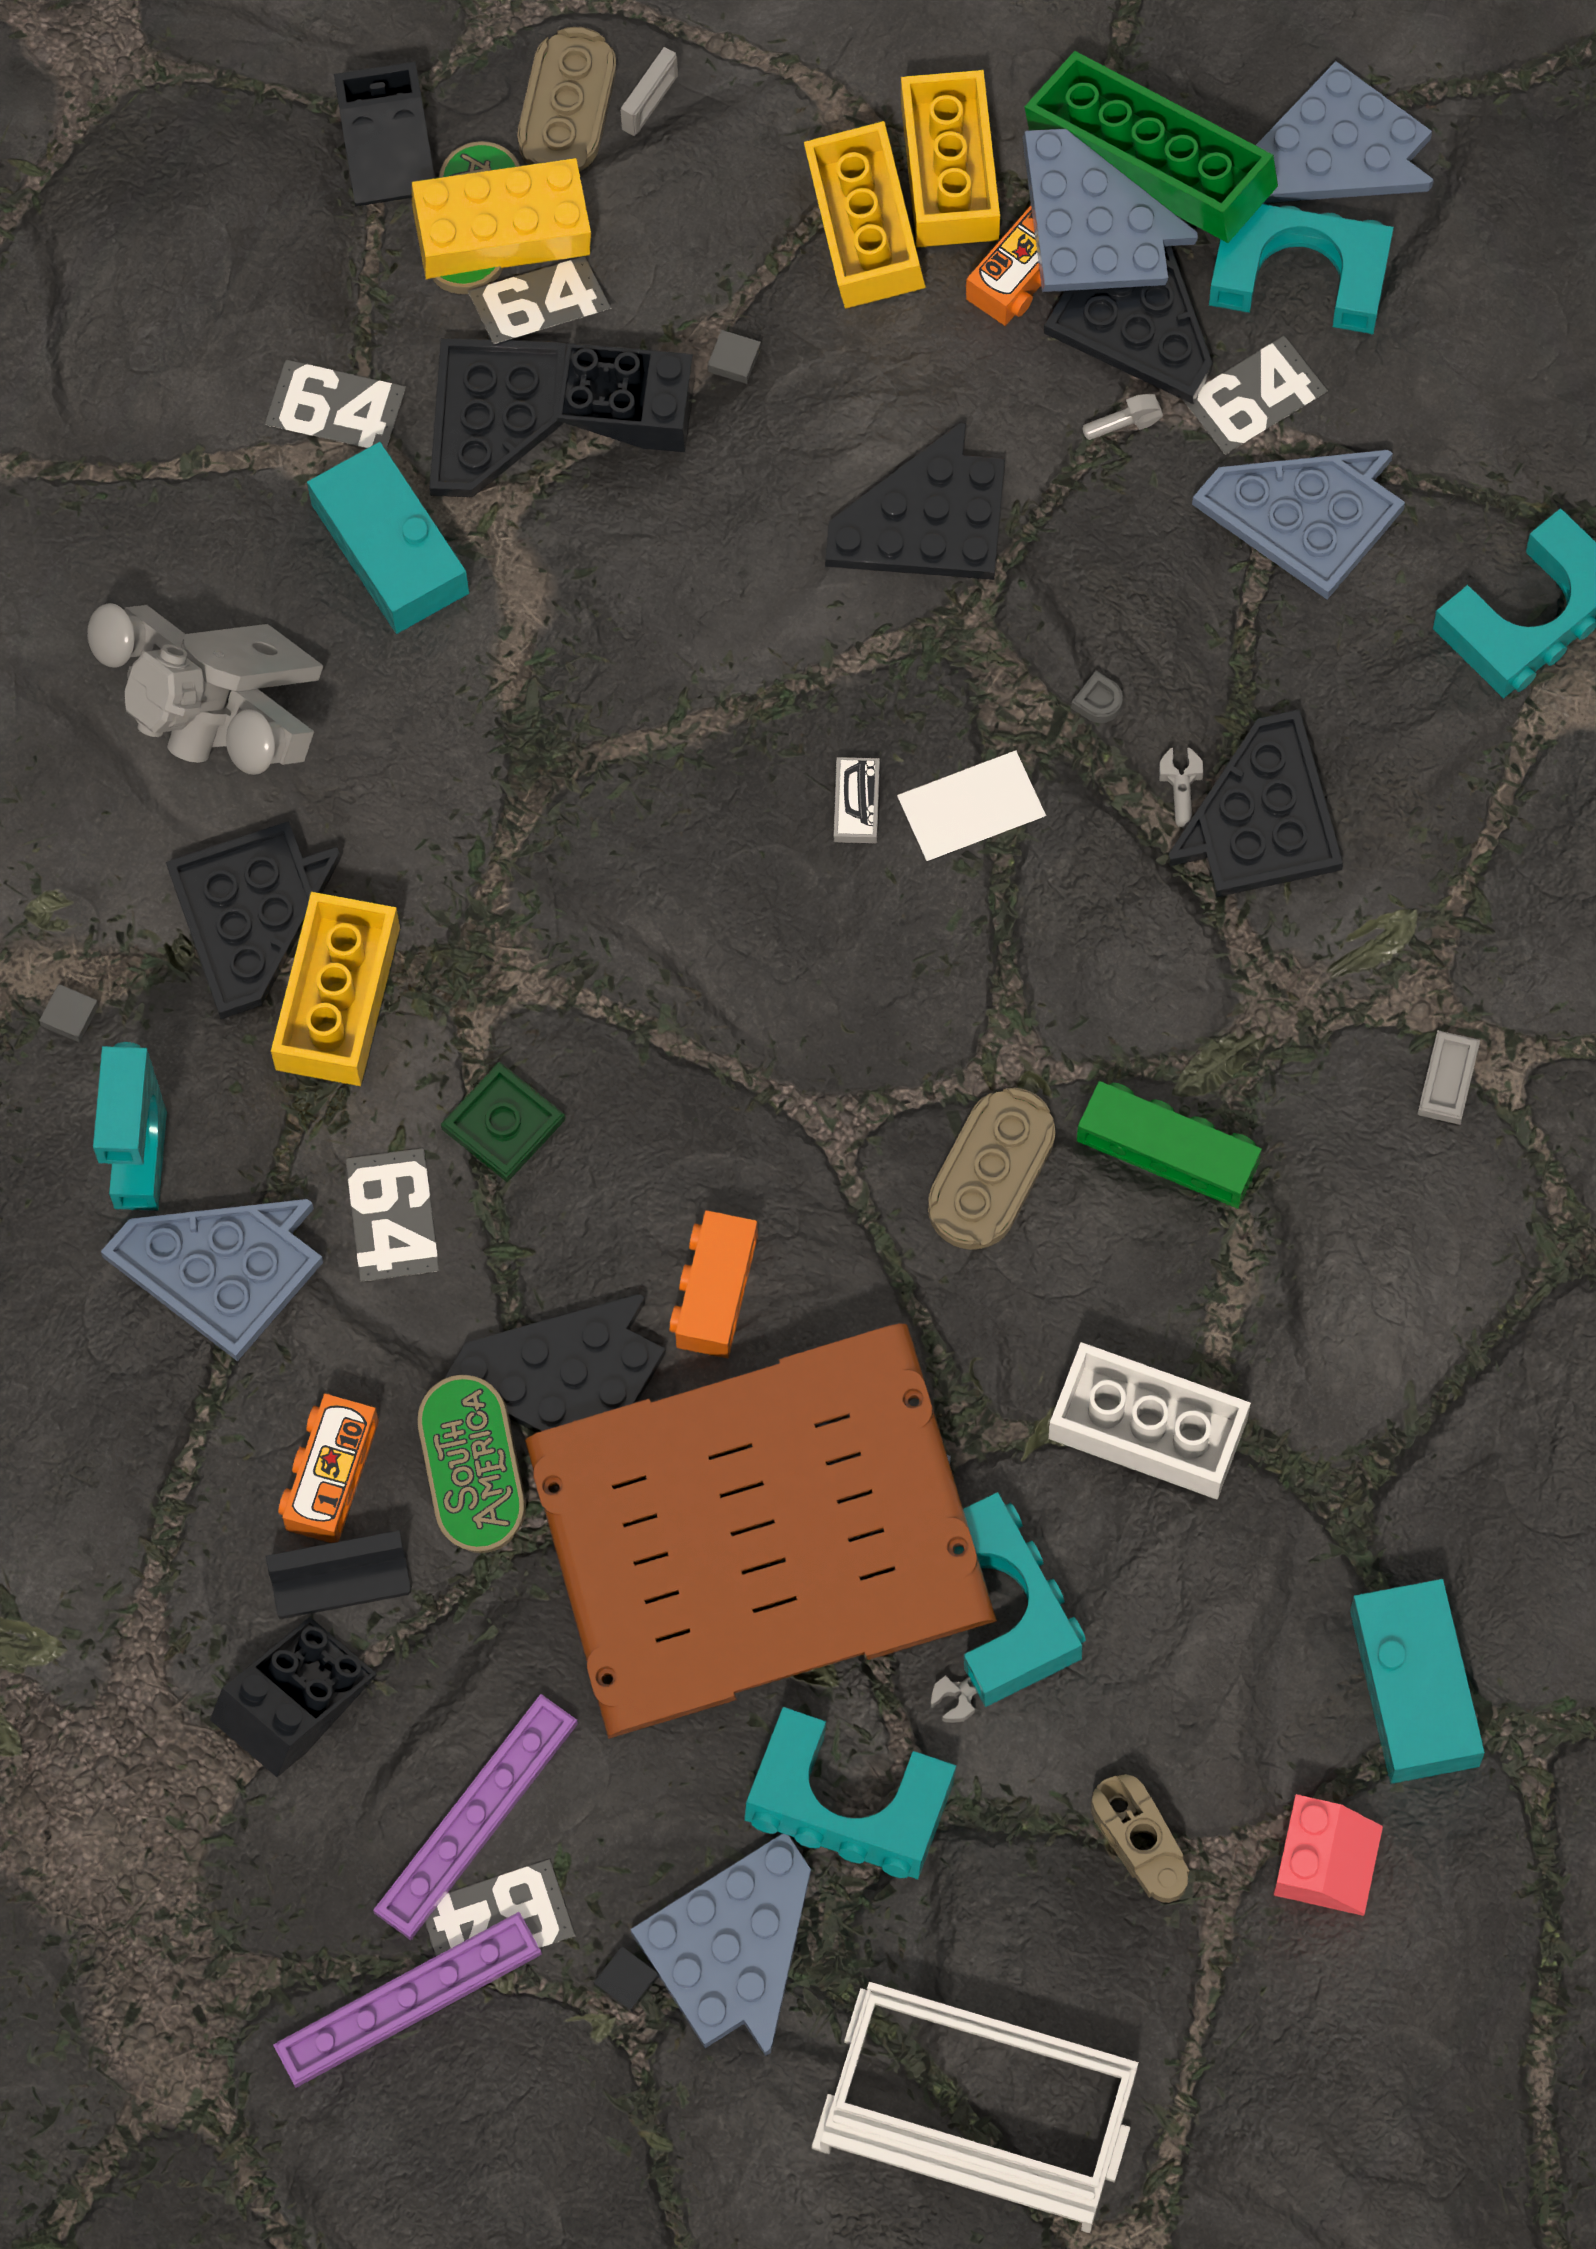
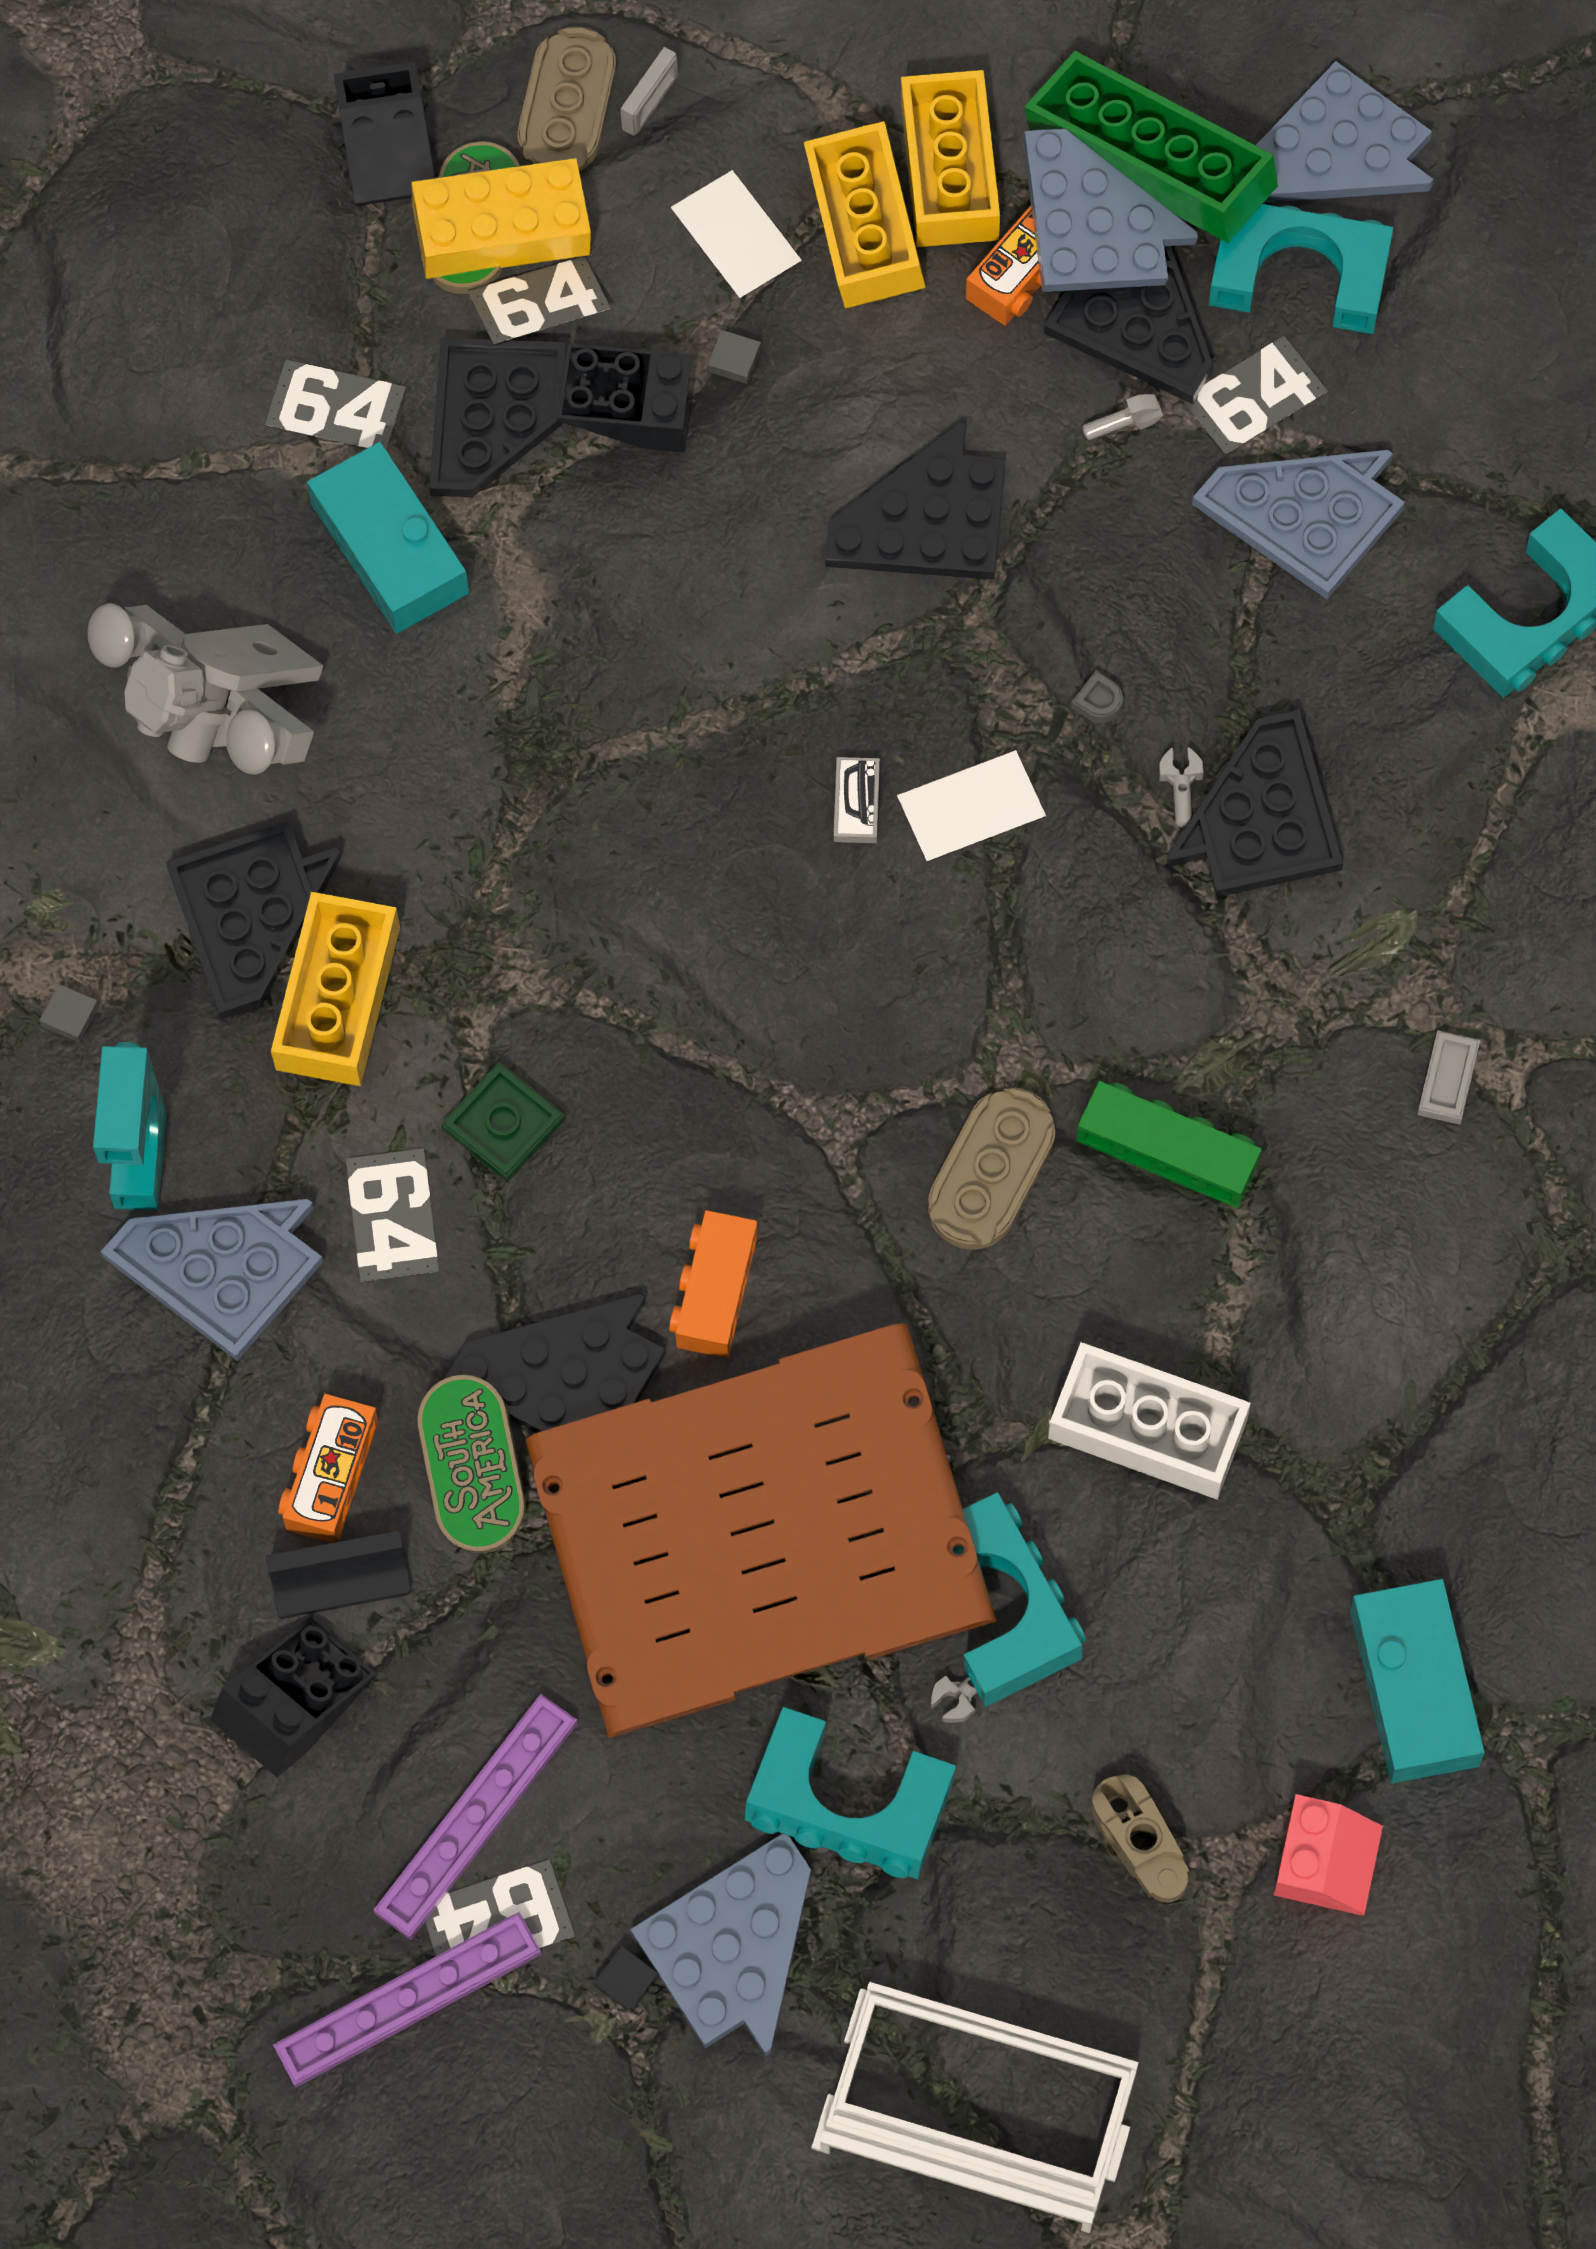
none -> white sticker [671,170,802,298]

